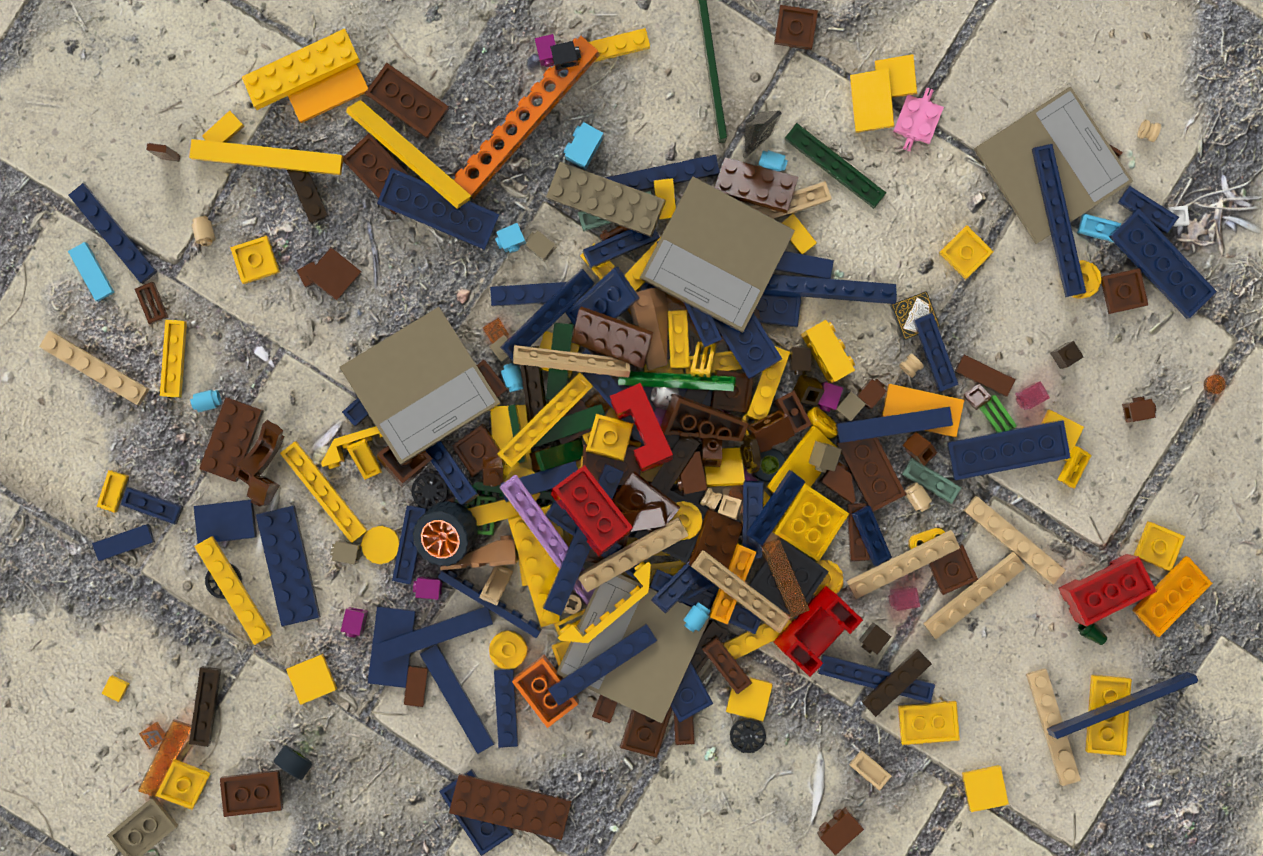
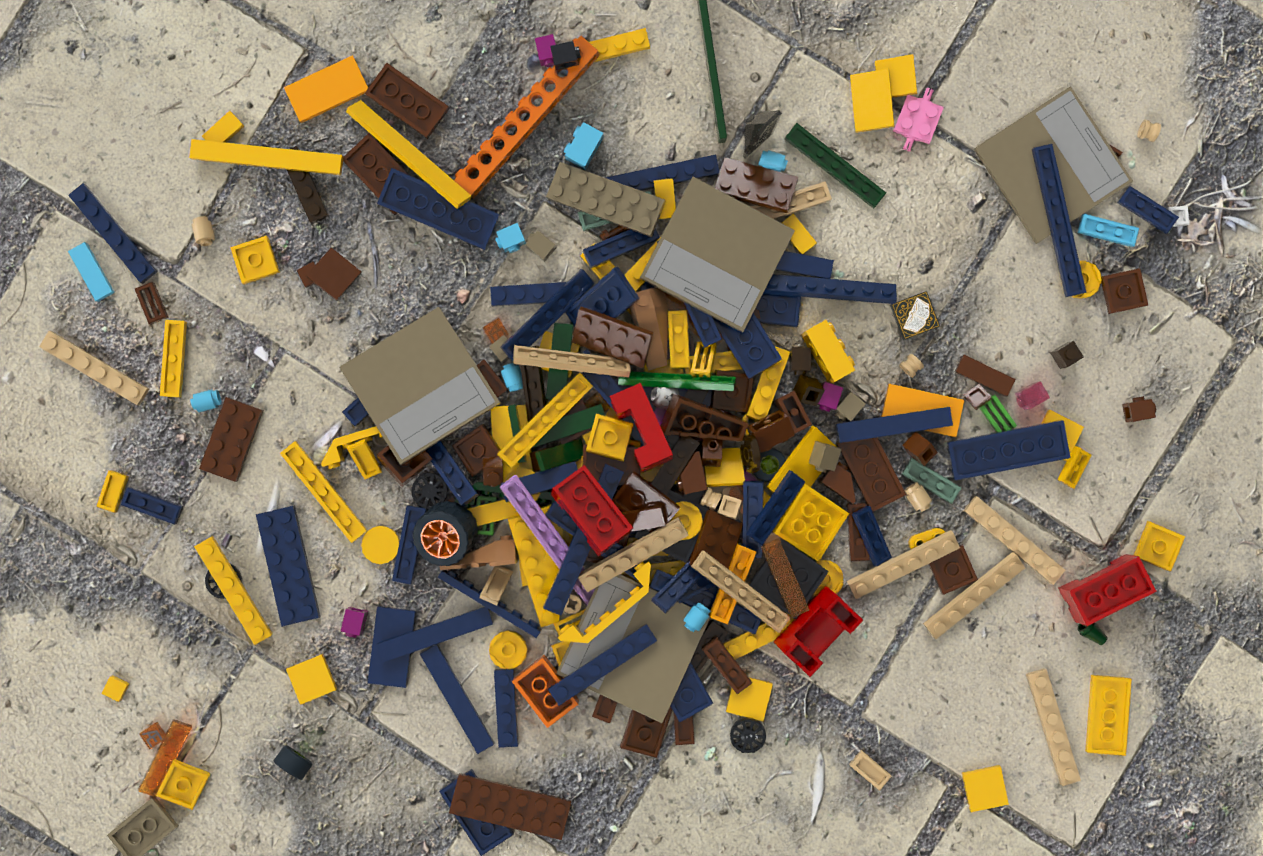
dark blue tile [92,524,155,561] -> none
reddish brown tile [146,143,180,162] -> none
dark brown plate [189,666,221,747] -> none
dark blue tile [194,499,257,544] -> none
reddish brown plate [220,770,283,817] -> none
reddish brown arch [235,419,285,485] -> none
yellow plate [242,28,360,110] -> none
reddish brown slope [247,476,280,507] -> none
dark tan brick [330,540,362,565] -> none
reddish brown tile [404,665,428,707] -> none
magenta brick [413,576,443,599] -> none
reddish brown plate [774,5,818,50] -> none
yellow plate [807,407,837,439] -> none
dark blue plate [817,654,935,703] -> none
reddish brown brick [817,807,864,856] -> none
reddish brown brick [856,379,887,409] -> none
dark brown brick [859,622,892,655] -> none
dark brown plate [861,649,932,717] -> none
clear pink brick [888,586,920,611] -> none
yellow tile [898,701,960,745] -> none
dark blue plate [913,313,959,391] -> none
yellow tile [939,225,994,280] -> none
dark blue tile [1047,672,1198,739] -> none
dark blue plate [1109,209,1217,319] -> none
light orange tile [1132,556,1213,637] -> none
clear orange tile [1204,375,1226,394] -> none

